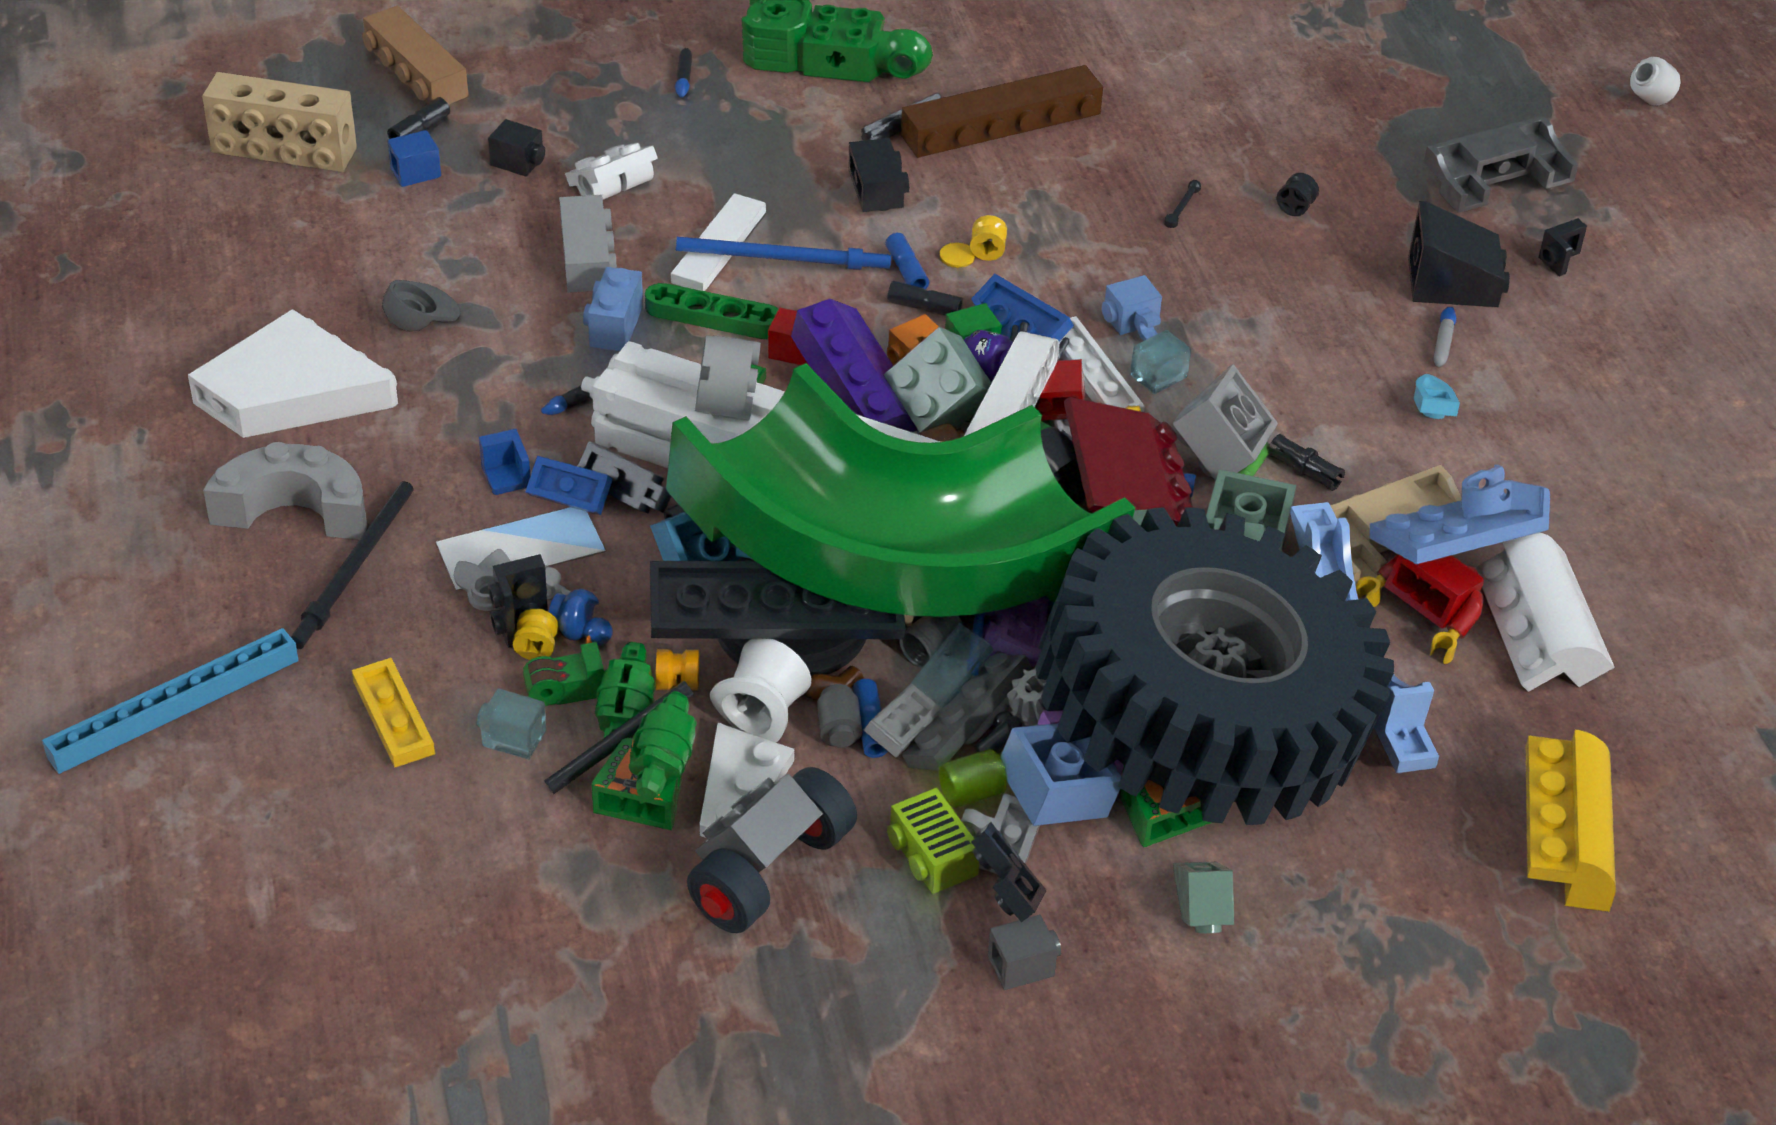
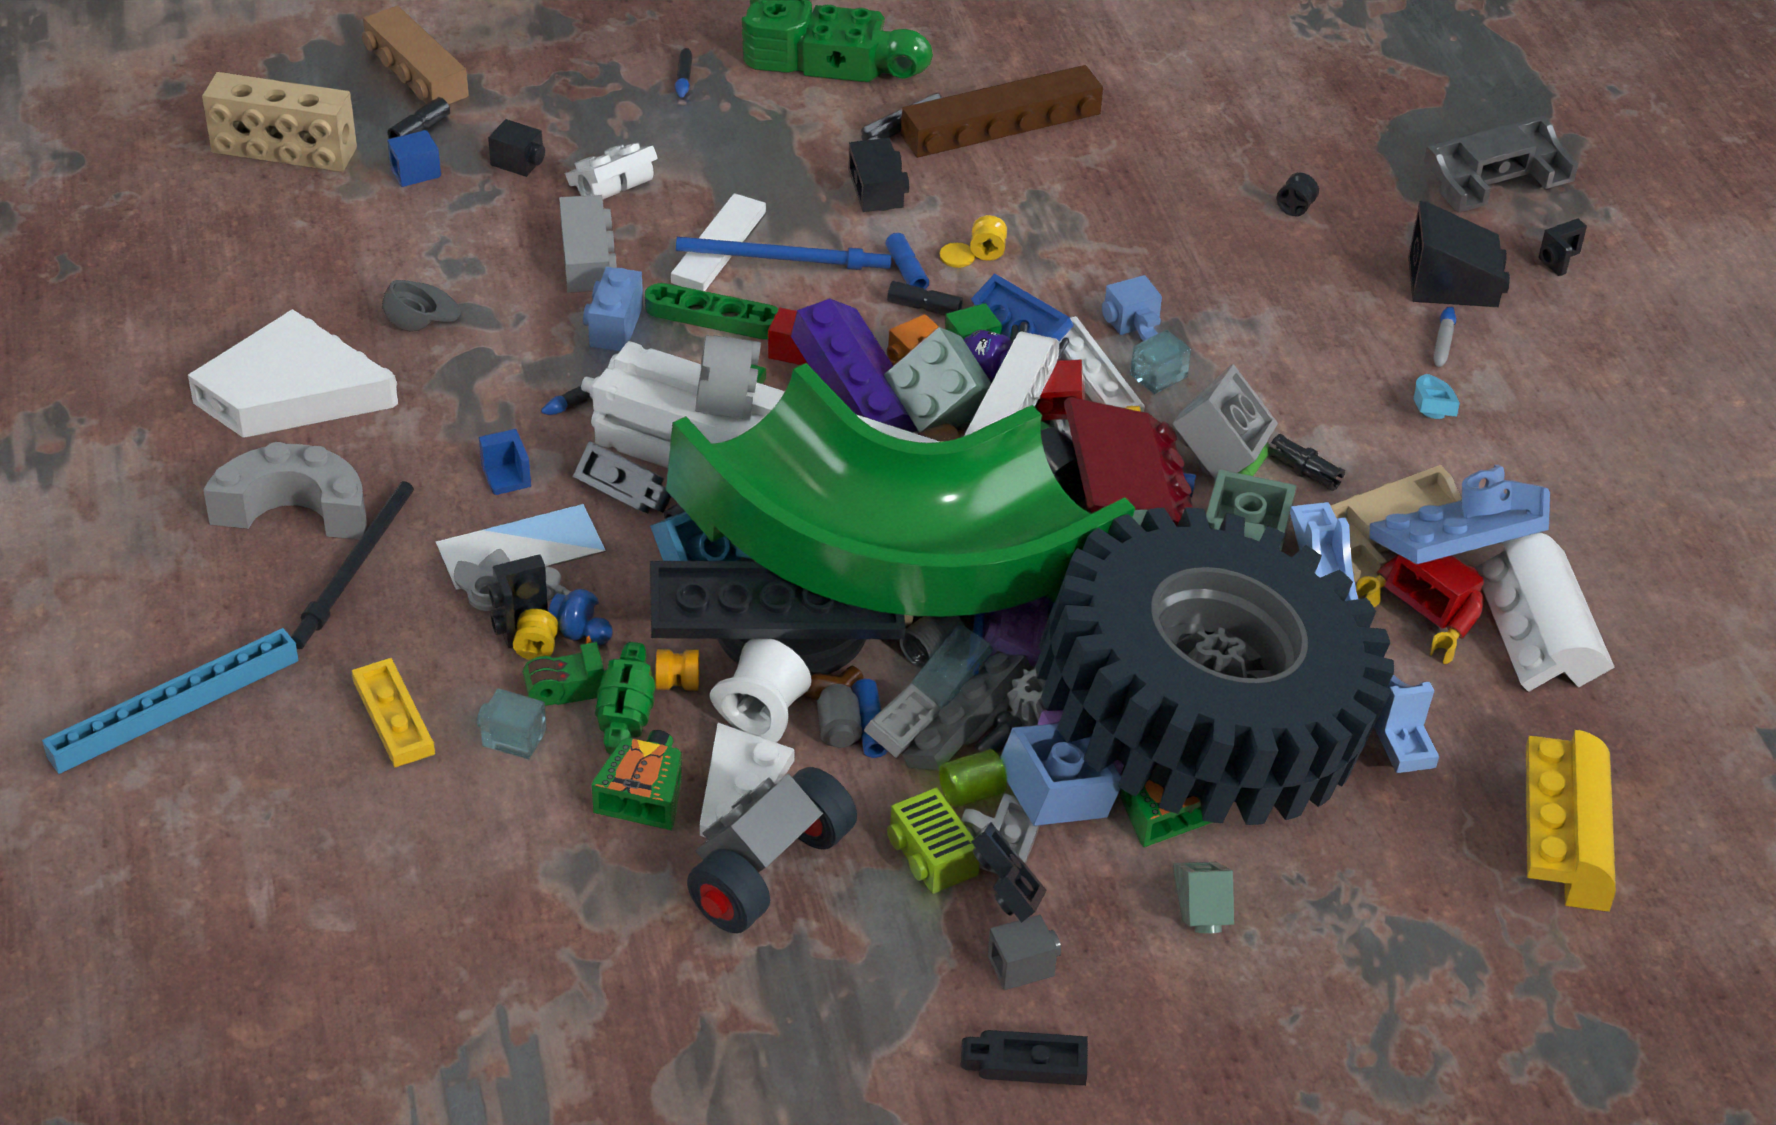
blue plate [525,455,613,515] -> none
black bar [544,681,694,794] -> none
green piece [629,691,697,800] -> none
black hinge [1164,180,1201,228] -> none
white head [1630,57,1681,106] -> none
none -> black hinge [960,1030,1088,1086]

